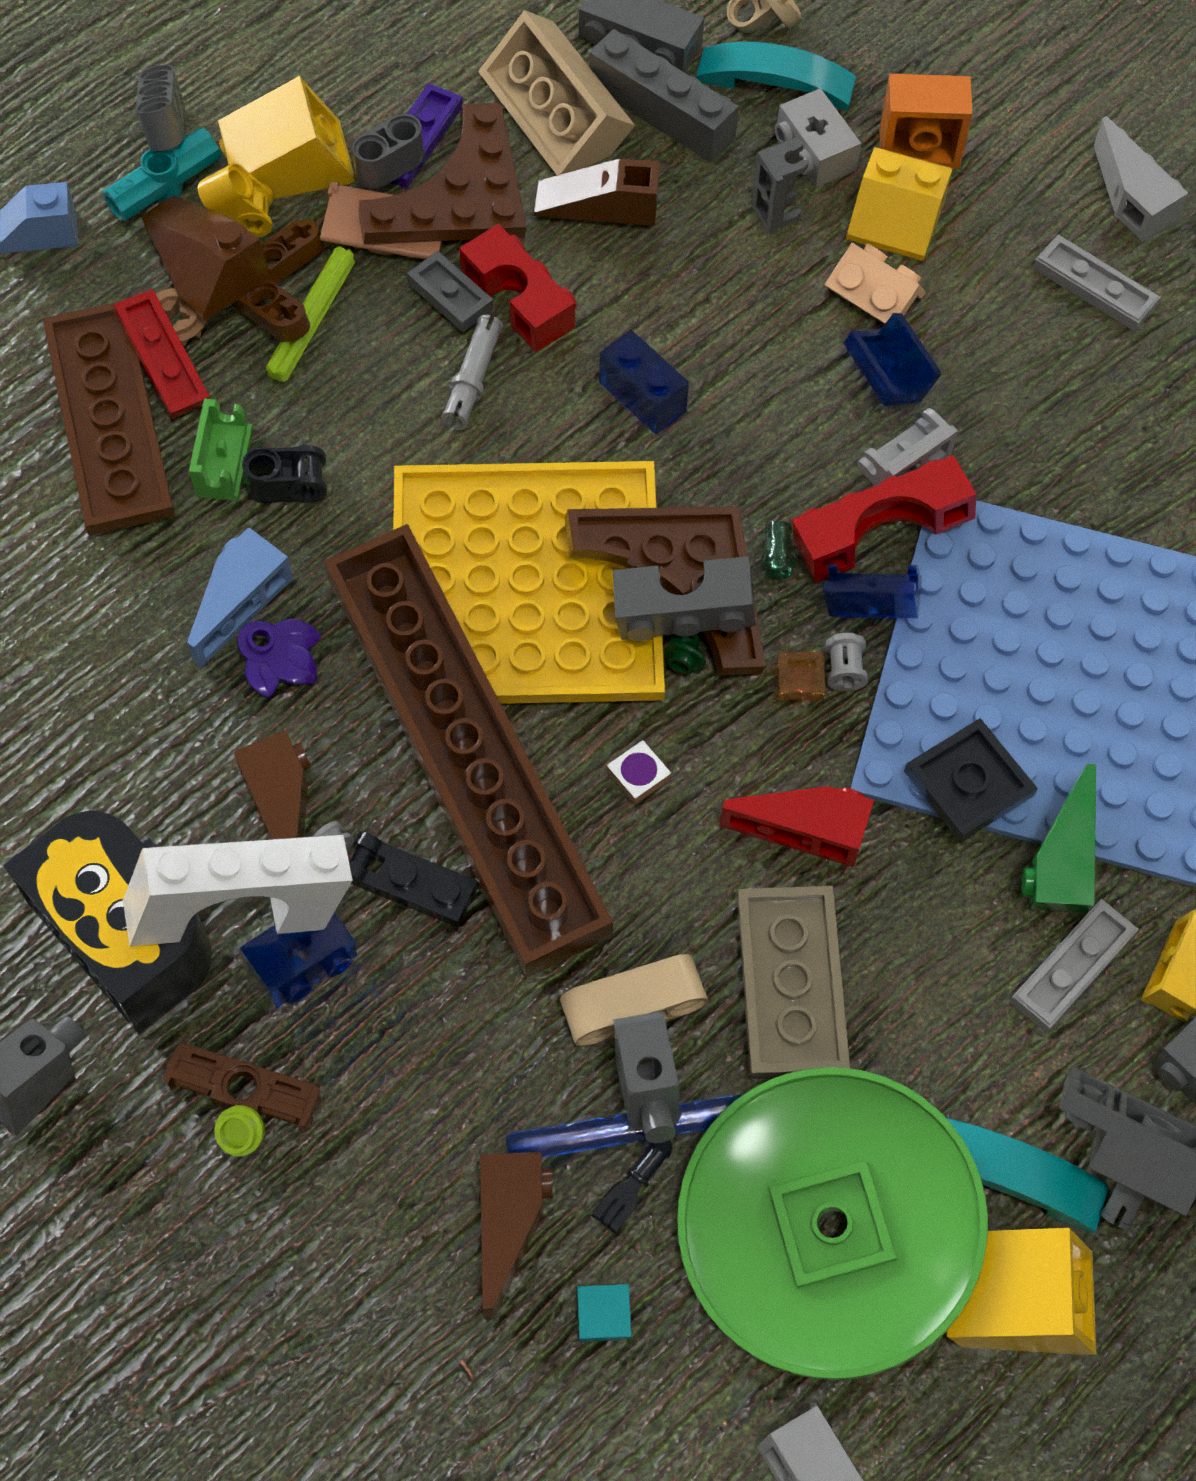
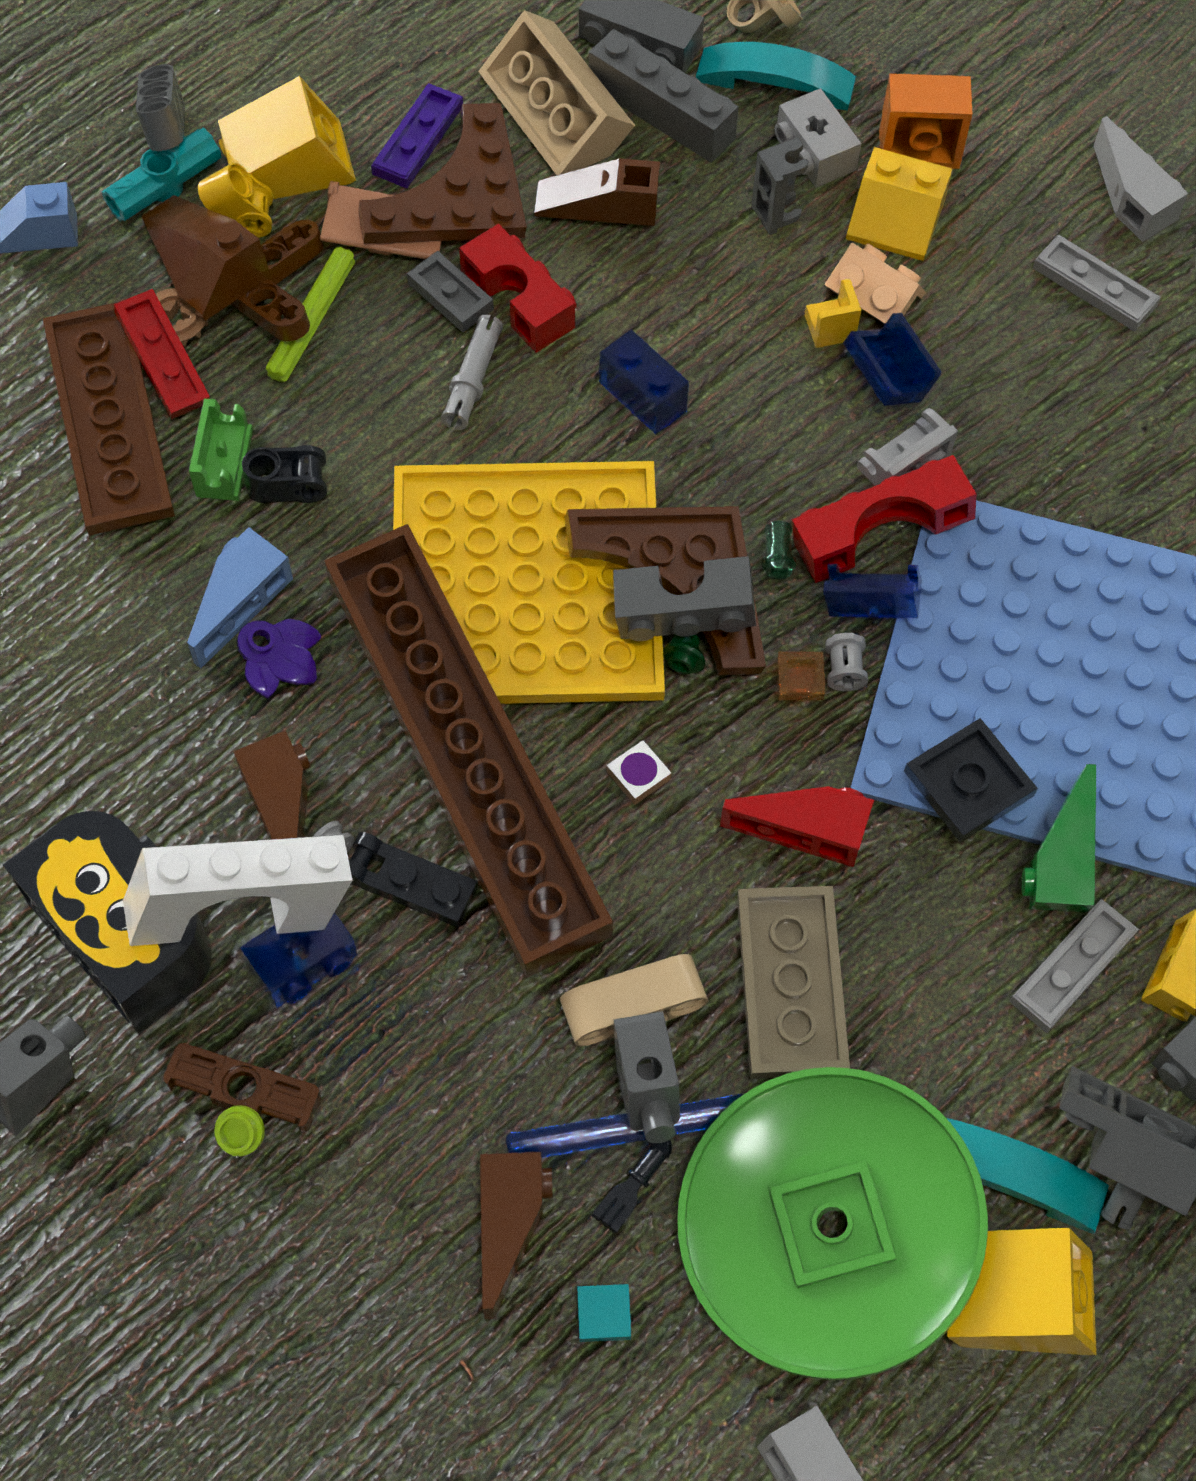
dark grey beam [352,114,424,189] -> none
none -> yellow panel [804,279,861,348]

